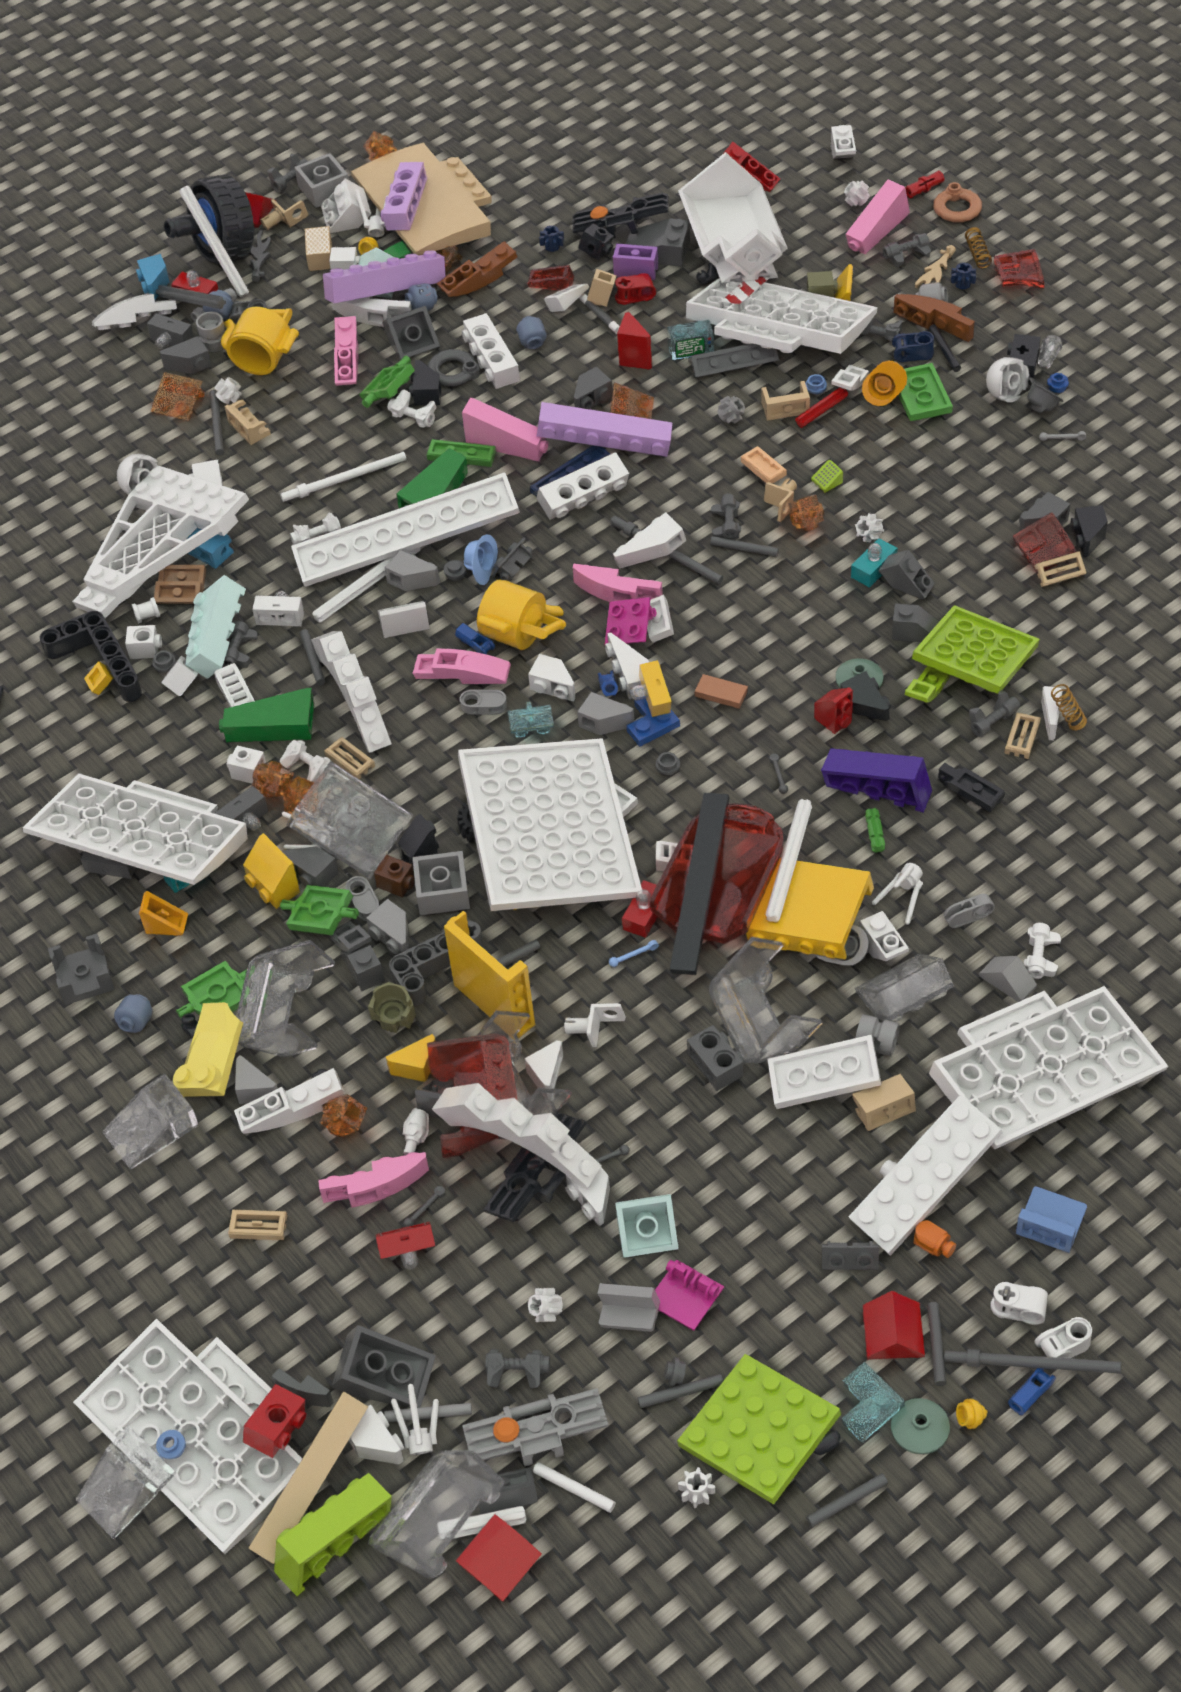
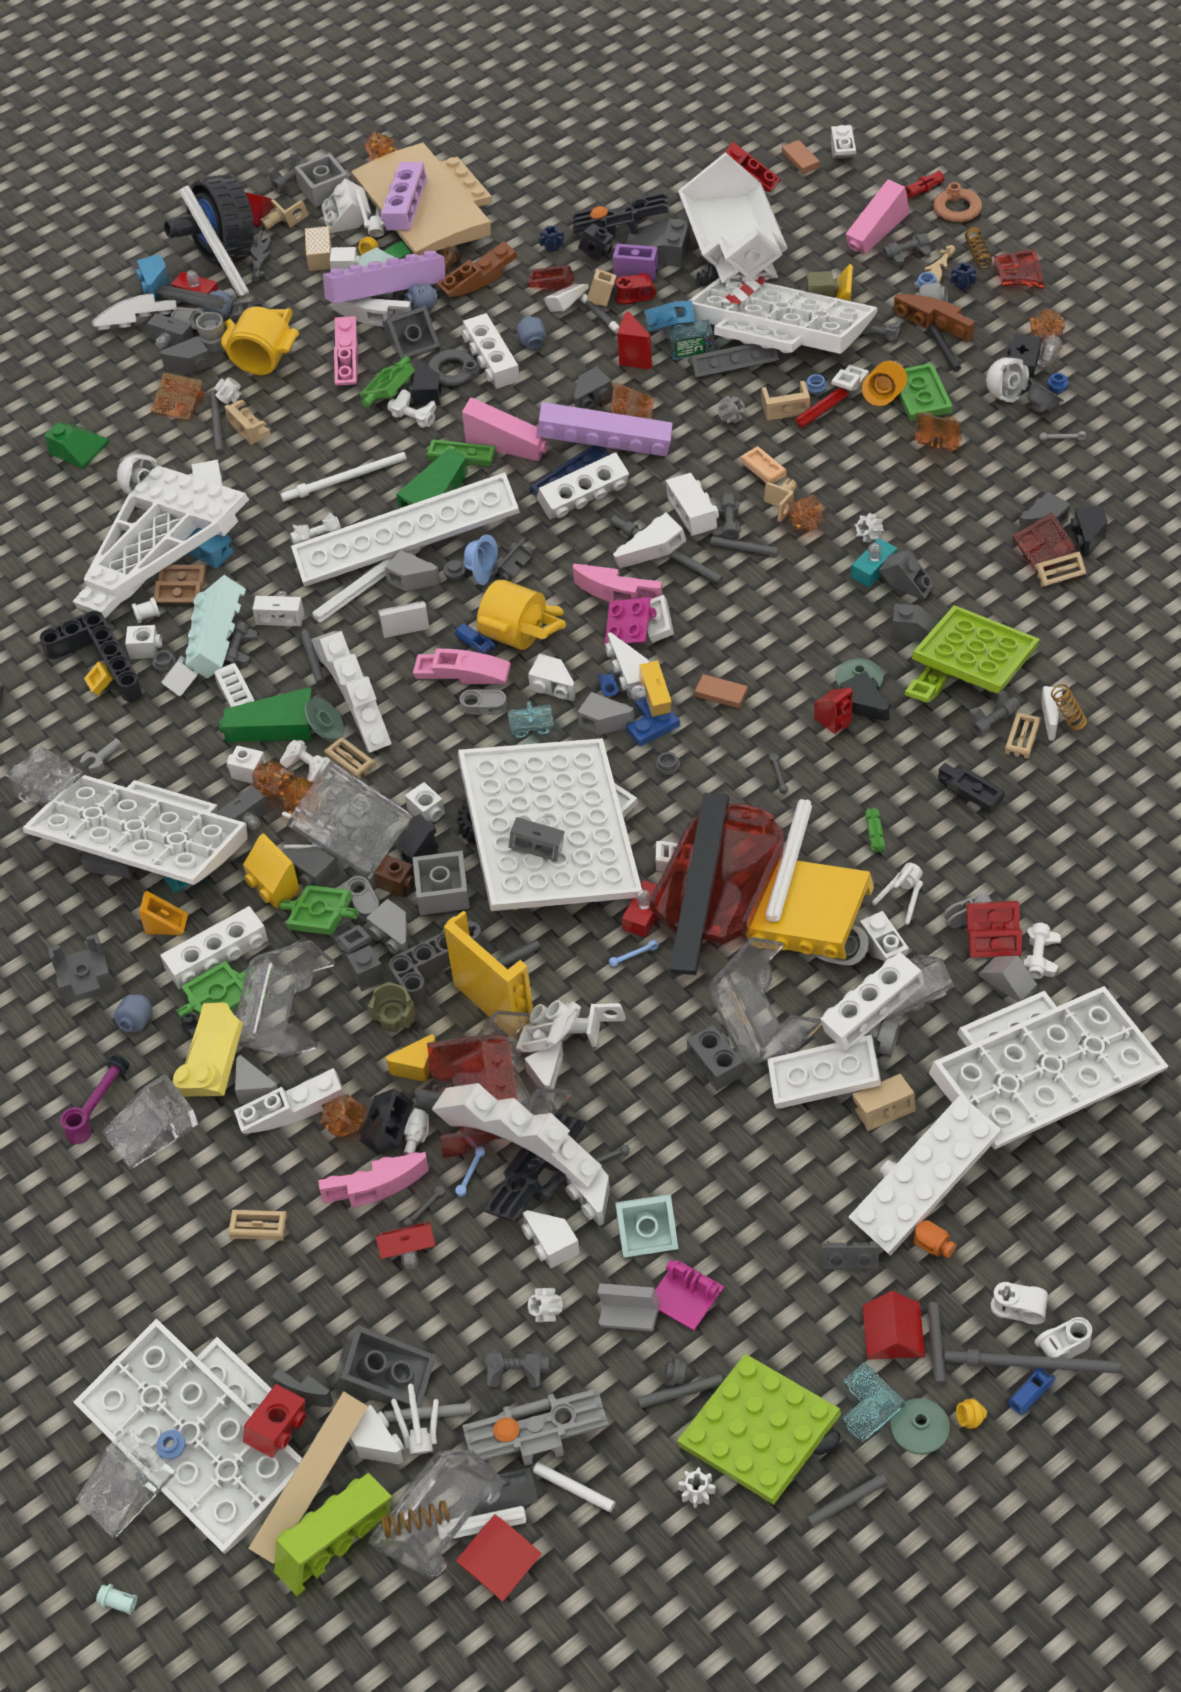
lime slope [811,460,843,492] -> none
dark purple wedge [821,748,932,813] -> none
white gear [844,181,869,206] -> none
dark blue piece [892,331,934,362] -> none
medium blue bracket [1016,1186,1087,1253] -> none
none -> clear slope [5,746,85,804]
none -> green slope [44,422,110,469]
none -> magenta piece [60,1054,130,1144]
none -> light grey bar [80,738,122,775]
none -> light aqua pin [96,1584,138,1615]
none -> white brick [160,906,268,990]
none -> light grey piece [171,307,207,330]
none -> sand green dish [305,698,344,740]
none -> black brick [359,1088,414,1154]
none -> pearl gold piece [381,1500,450,1539]
none -> white brick [405,782,445,823]
none -> light blue hinge [456,1147,485,1197]
none -> dark grey piece [508,817,565,862]
none -> white slope [516,1000,581,1052]
none -> white slope [521,1210,580,1269]
none -> dark azure brick [644,300,696,332]
none -> white brick [666,473,719,536]
none -> nougat tile [782,140,820,174]
none -> white brick [820,952,925,1051]
none -> clear orange hinge [914,412,962,451]
none -> medium blue plate [917,272,938,289]
none -> red slope [966,901,1022,958]
none -> clear orange brick [1030,309,1065,342]

